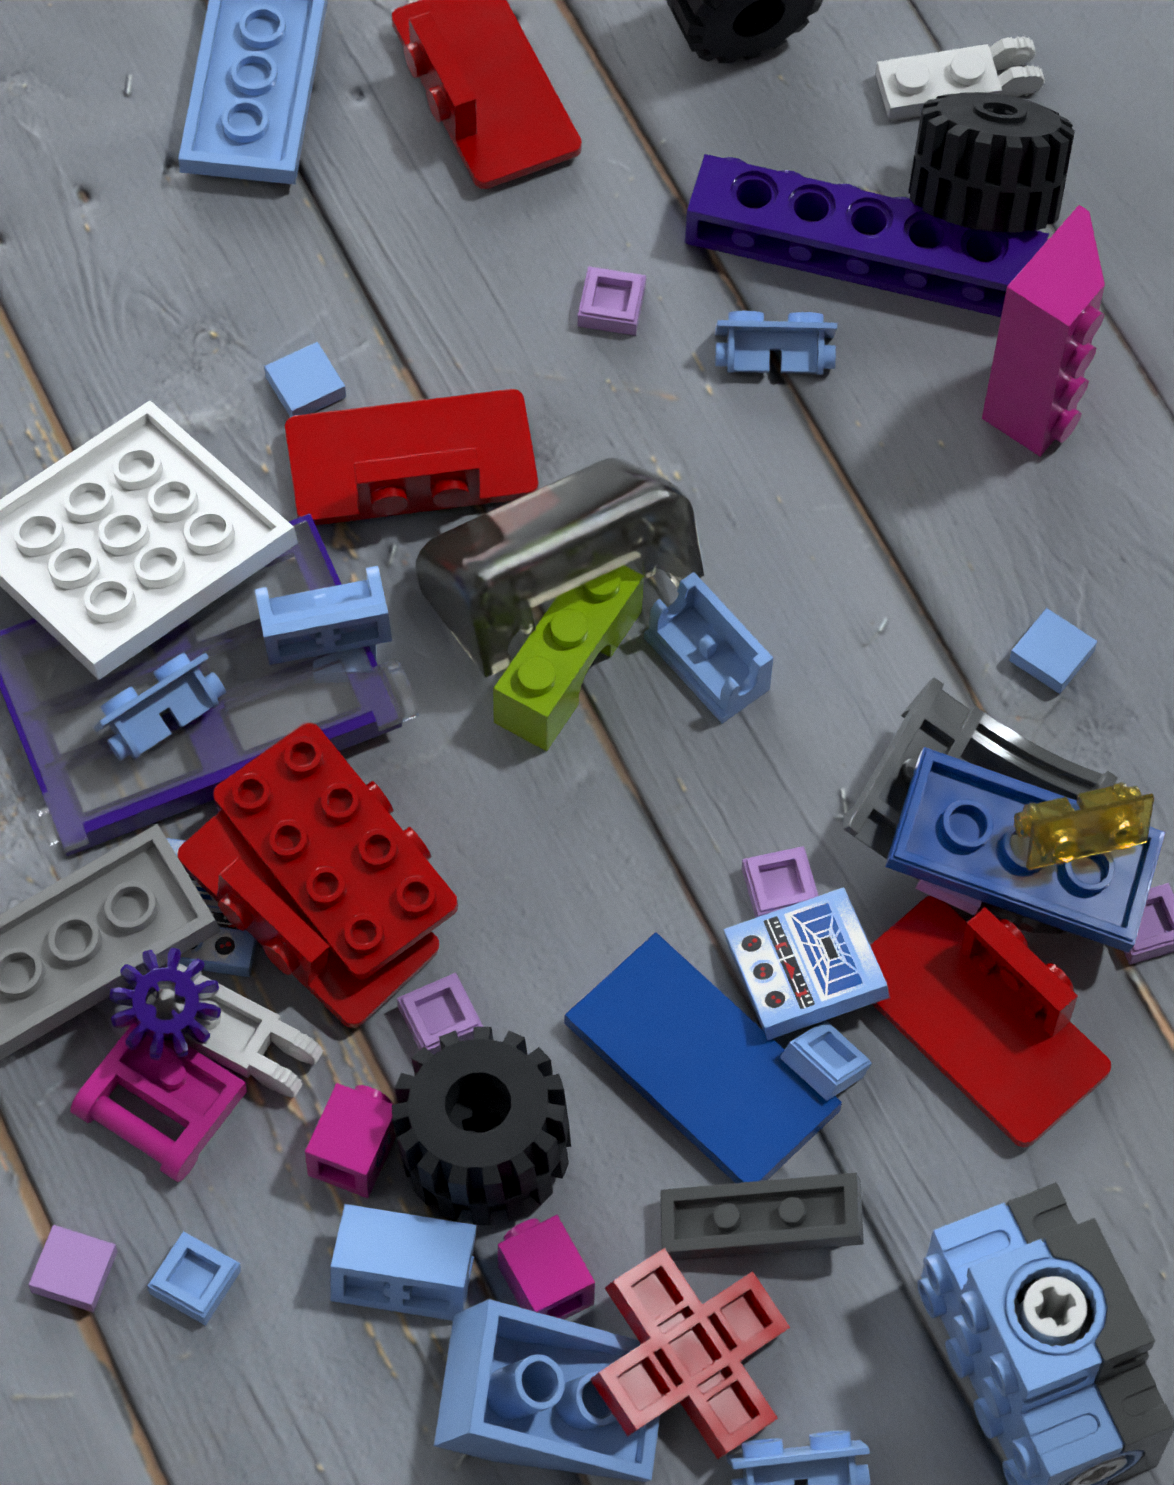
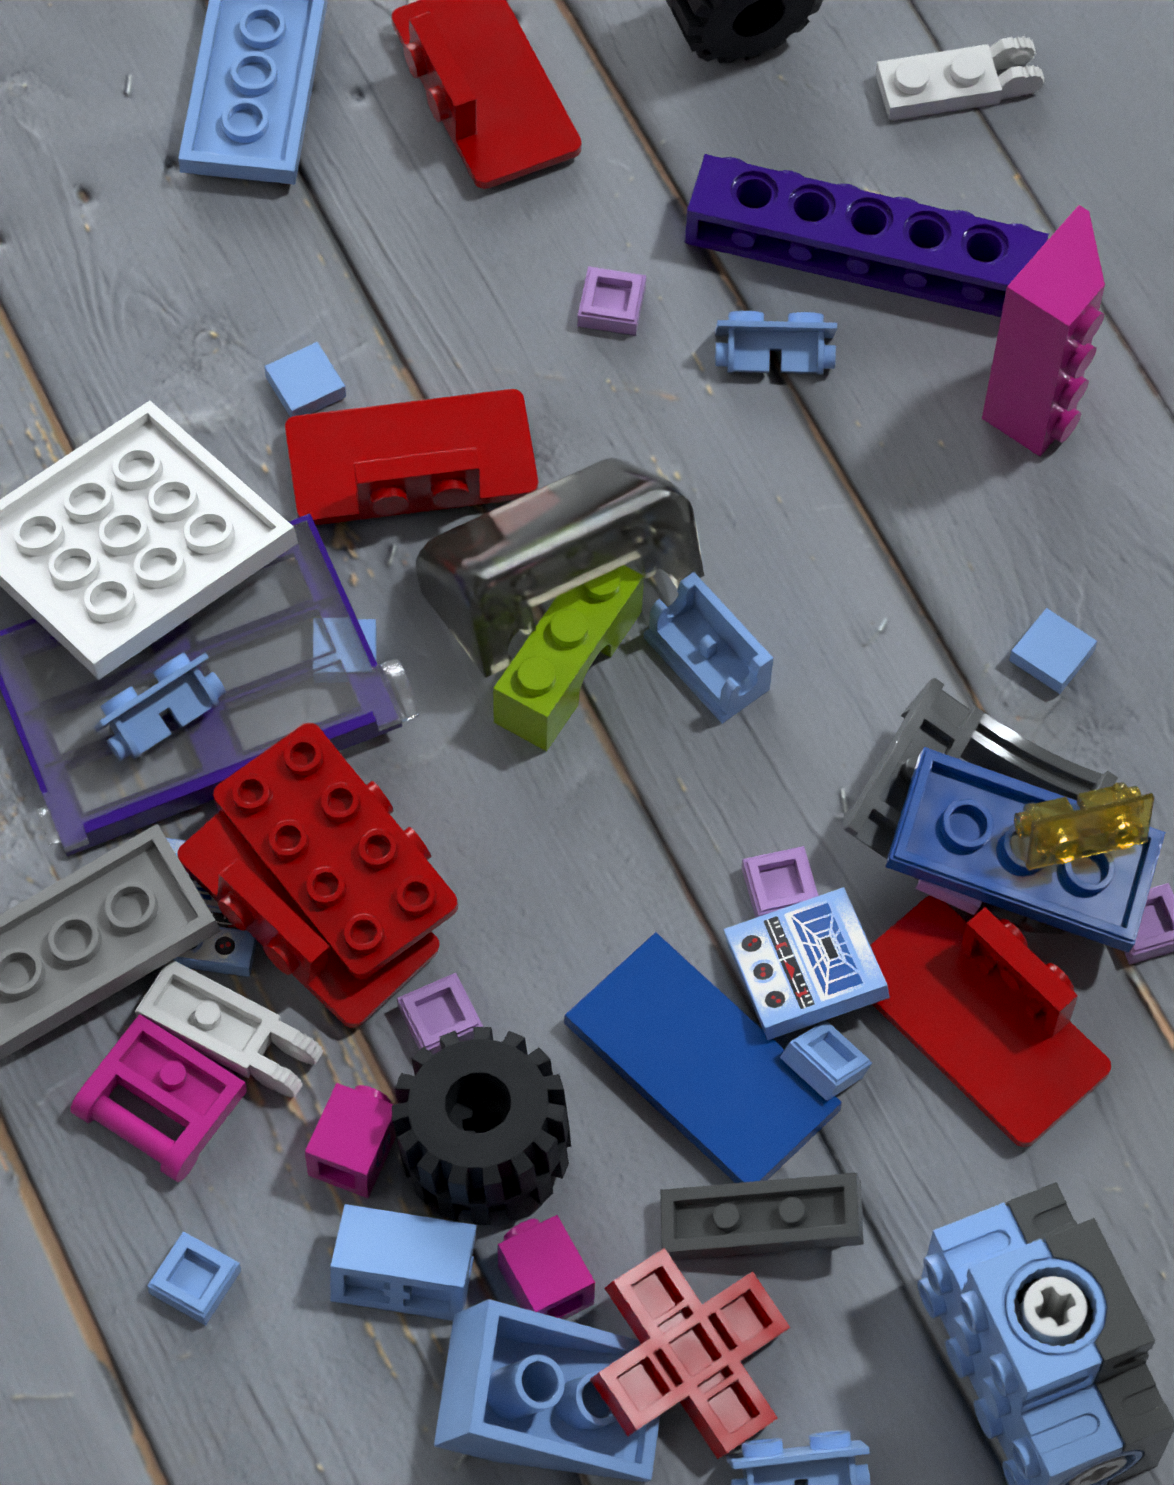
lavender tile [29,1225,118,1313] -> none
dark purple gear [109,948,221,1061] -> none
light blue hinge [255,566,392,665] -> none
black wheel [908,92,1075,232] -> none

